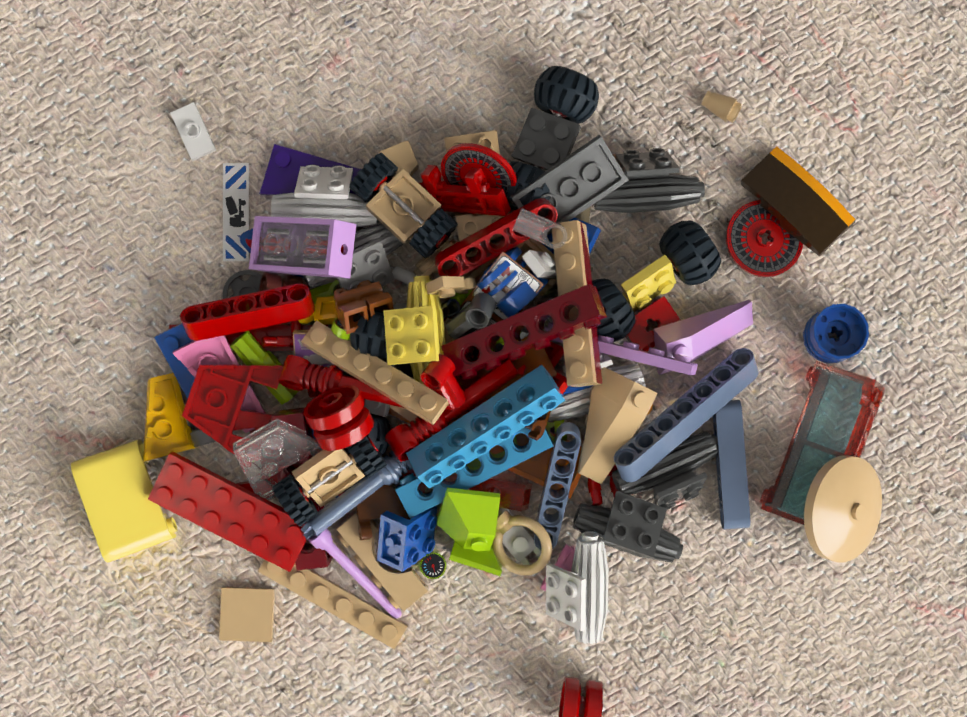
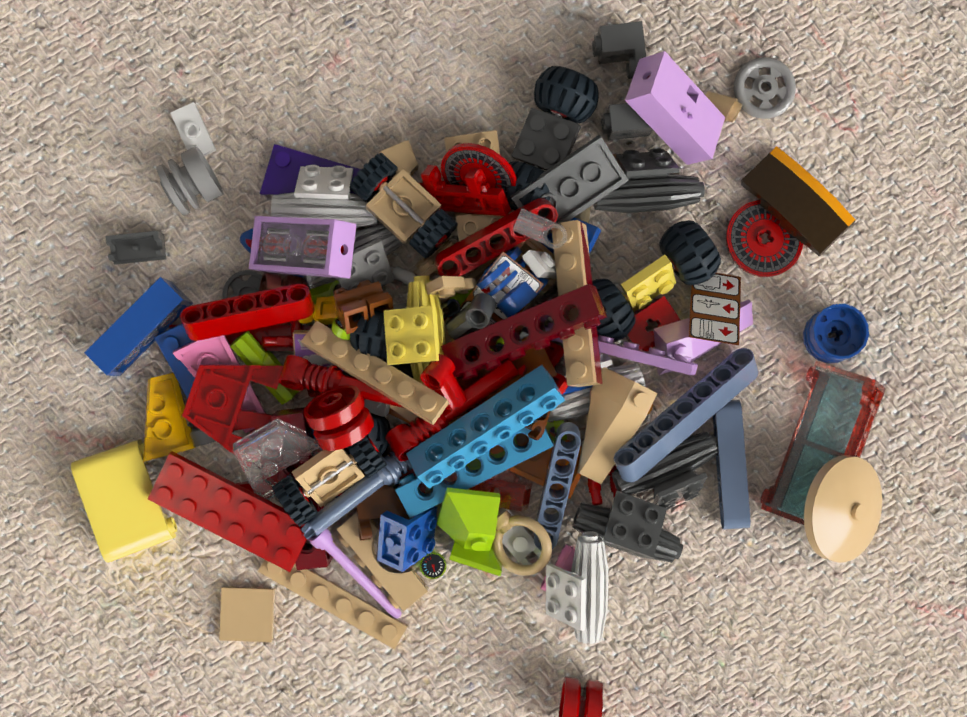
white sticker [223,163,249,261] -> none
none -> blue brick [84,277,193,377]
none -> dark grey hinge [105,231,166,265]
none -> light grey wheel [156,146,224,216]
none -> dark grey plate [592,21,653,141]
none -> lavender brick [625,51,725,165]
none -> sticker [689,273,741,345]
none -> light grey plate [734,57,796,119]

